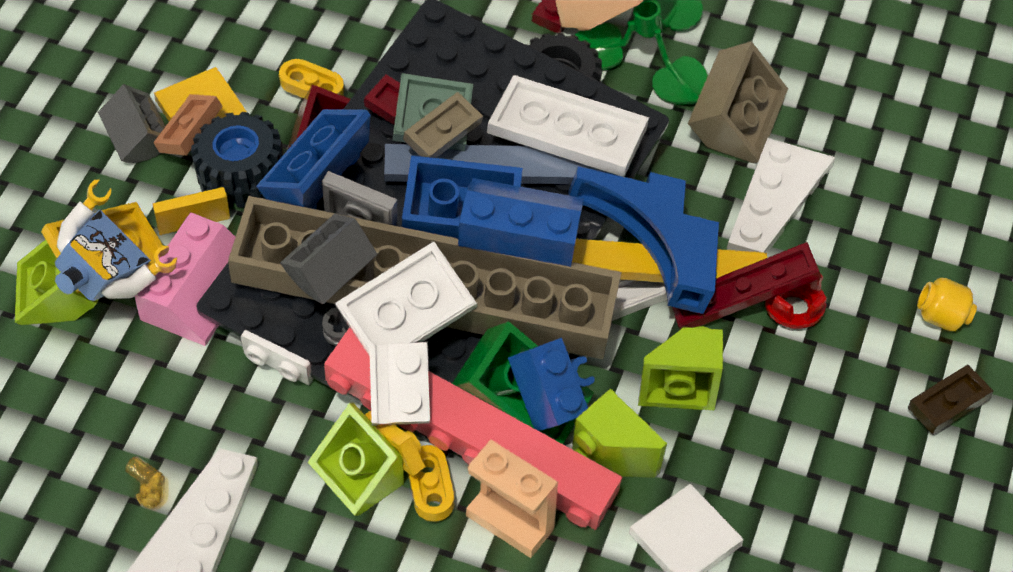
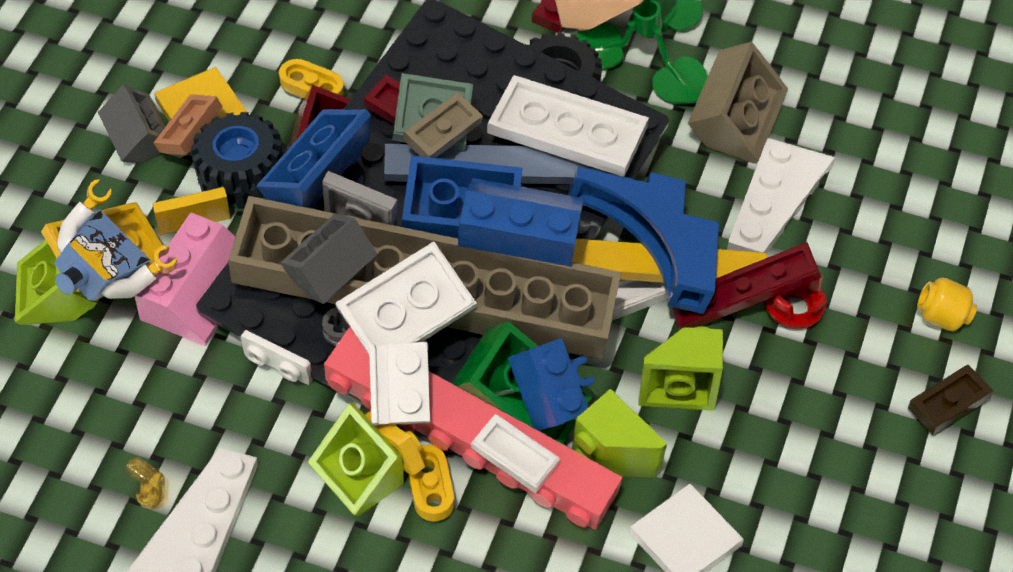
light nougat panel [466,440,558,558] -> none
none -> white tile [471,414,560,493]

